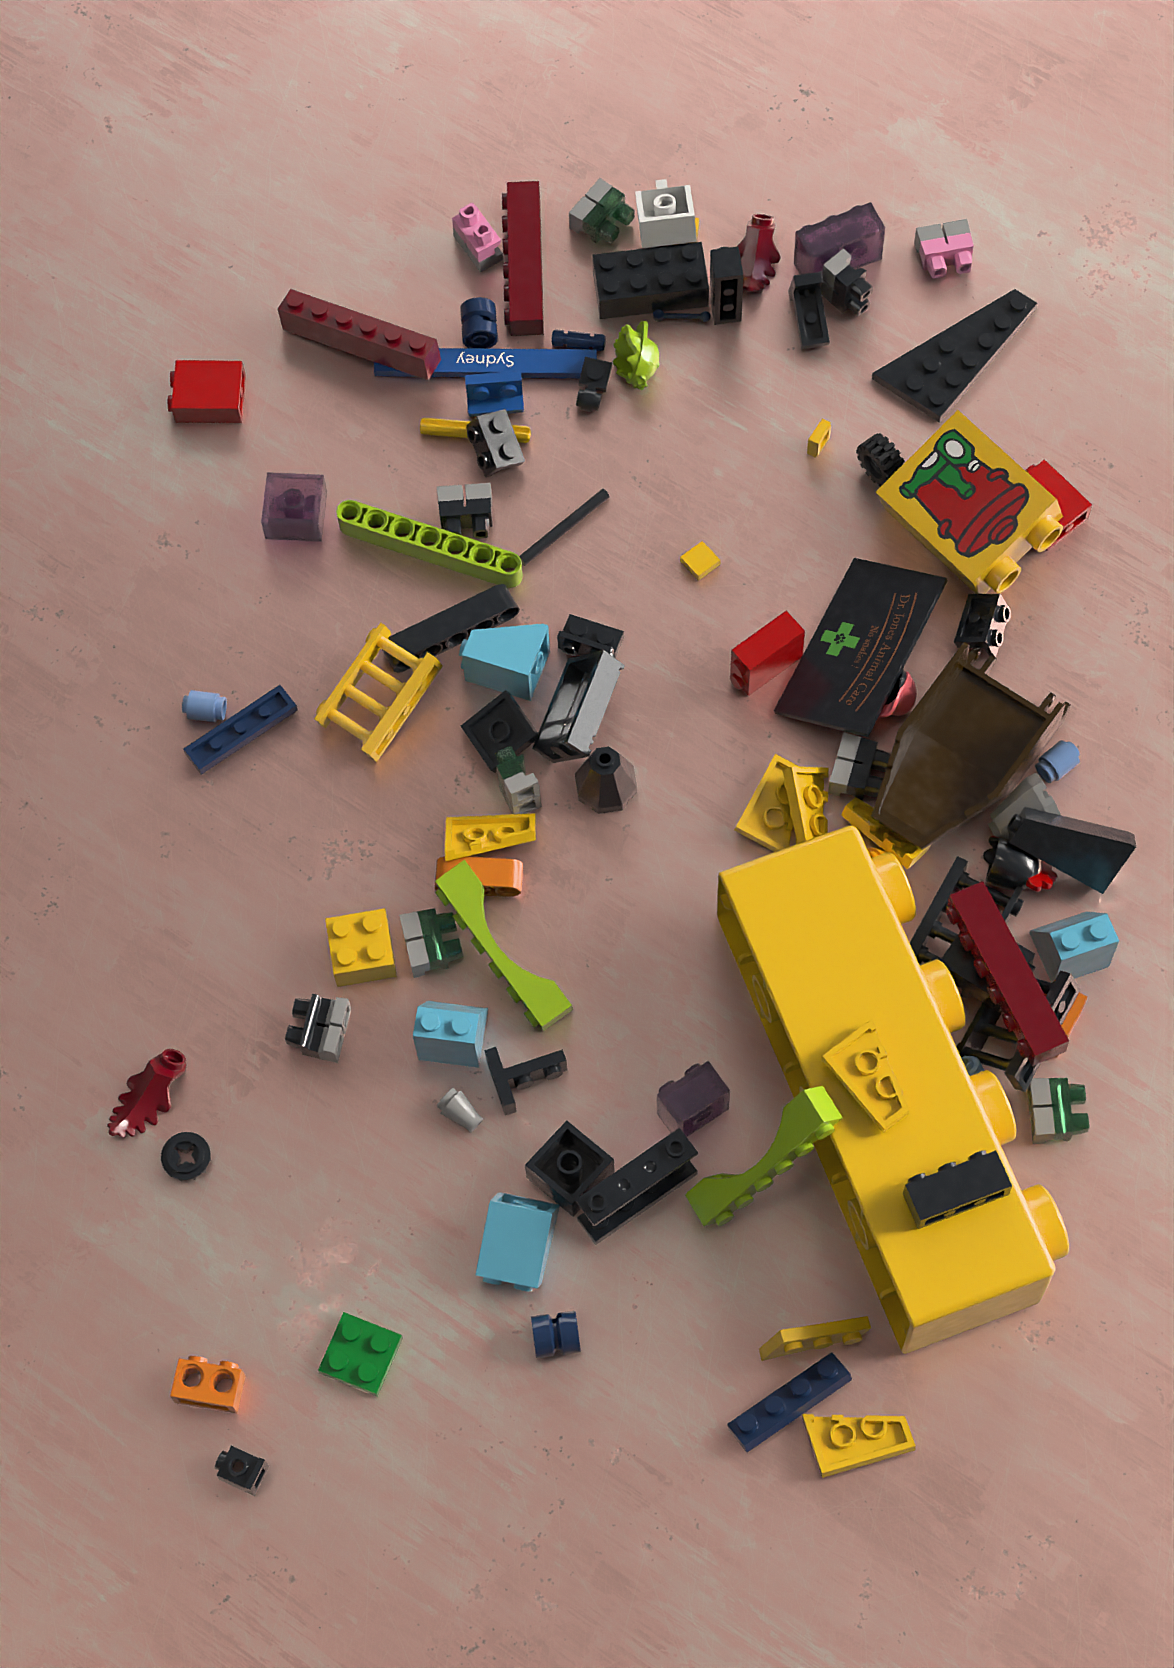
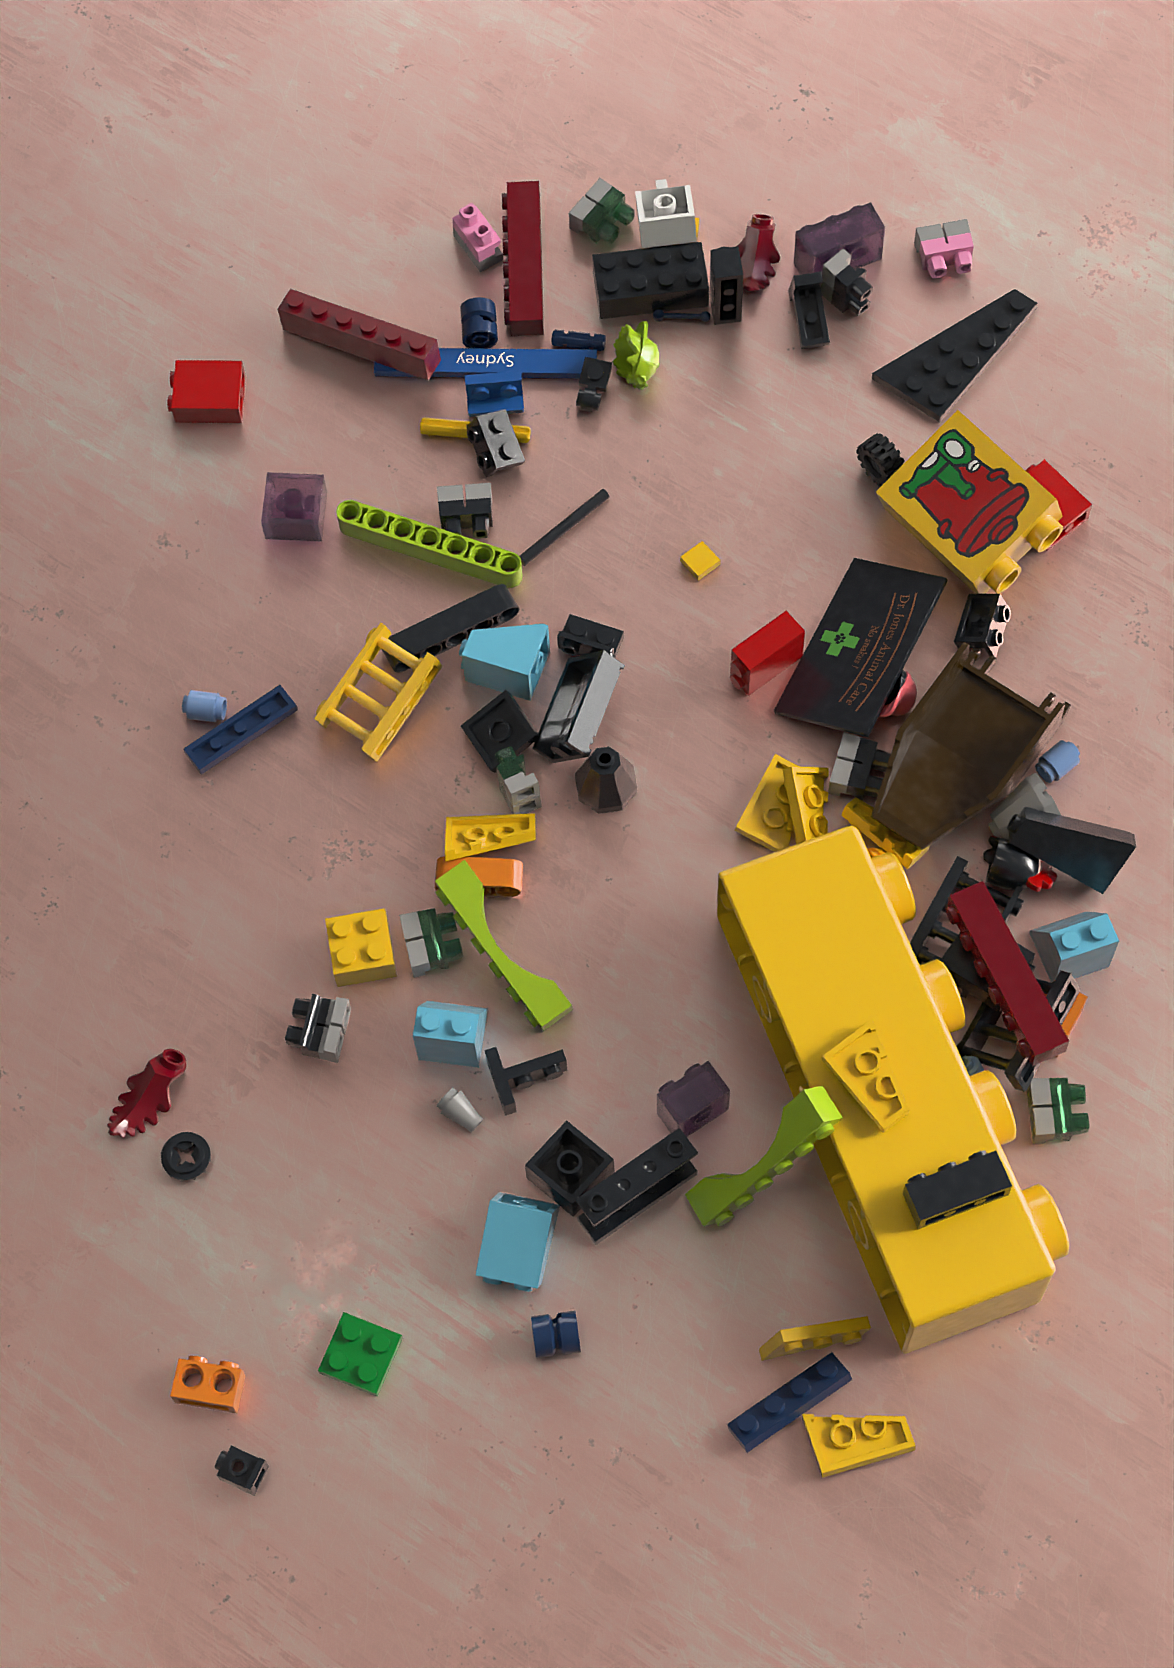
yellow tile [807,418,831,458] -> none

